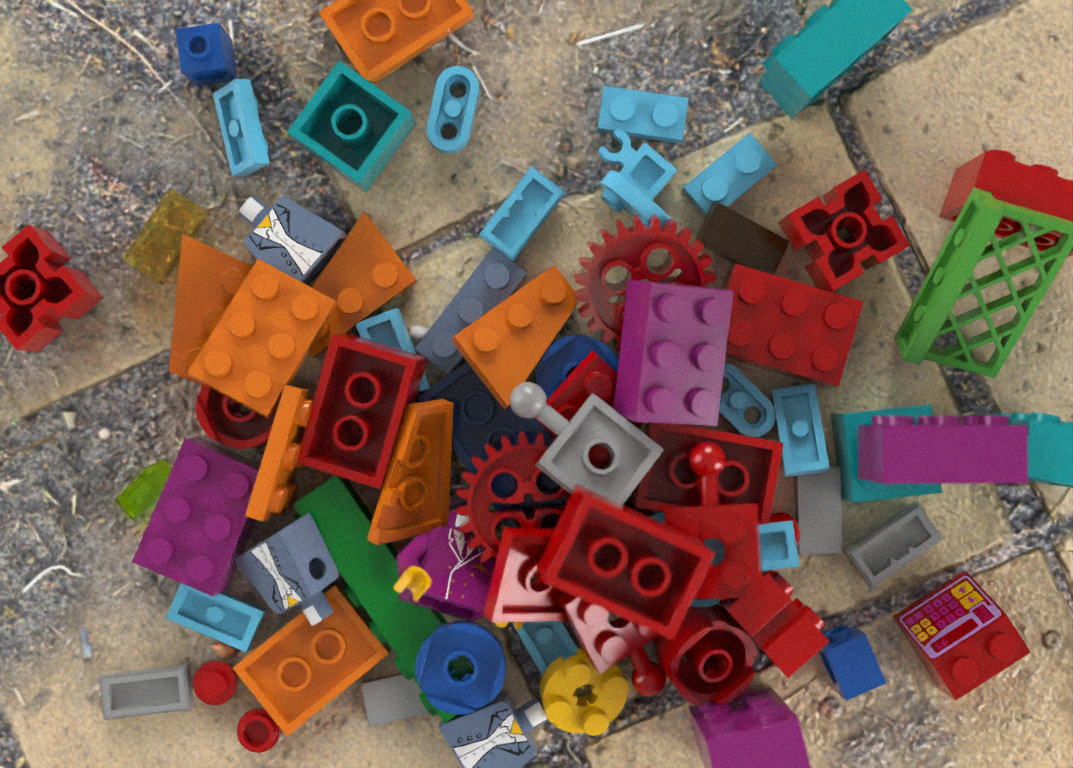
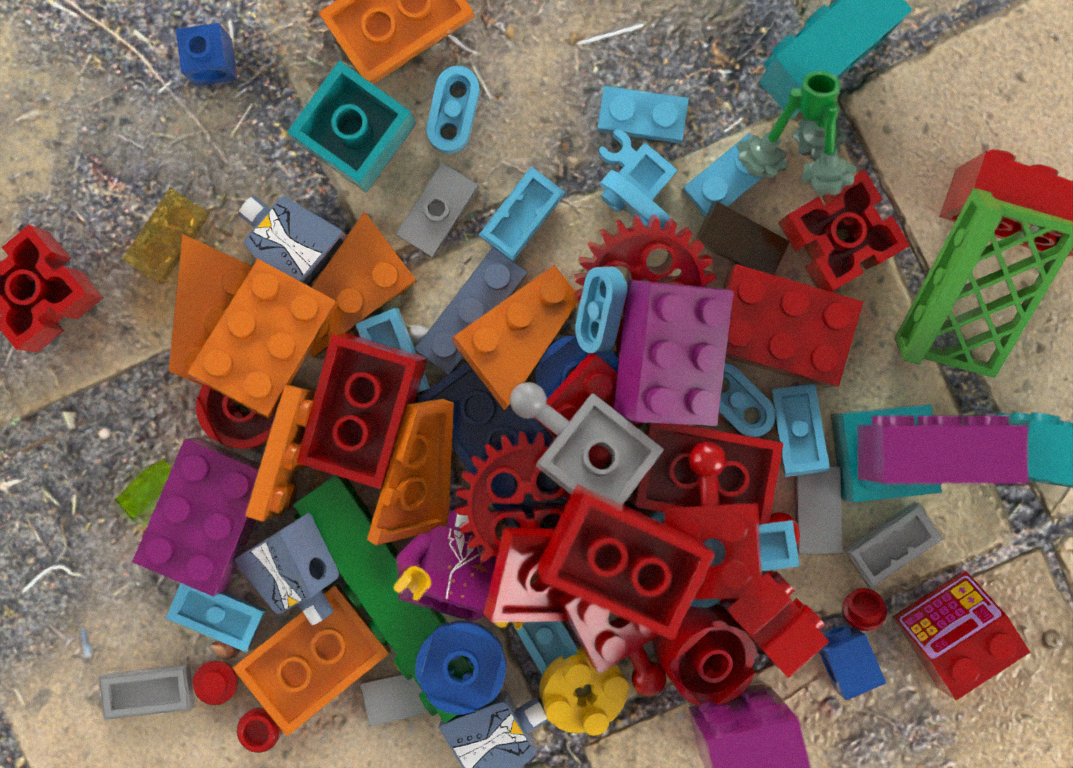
medium azure plate [213,79,270,177] -> none
none -> light grey plate [396,162,479,259]
none -> medium azure plate [575,266,628,353]
none -> sand green plant [737,71,856,195]
none -> red plate [842,588,887,631]

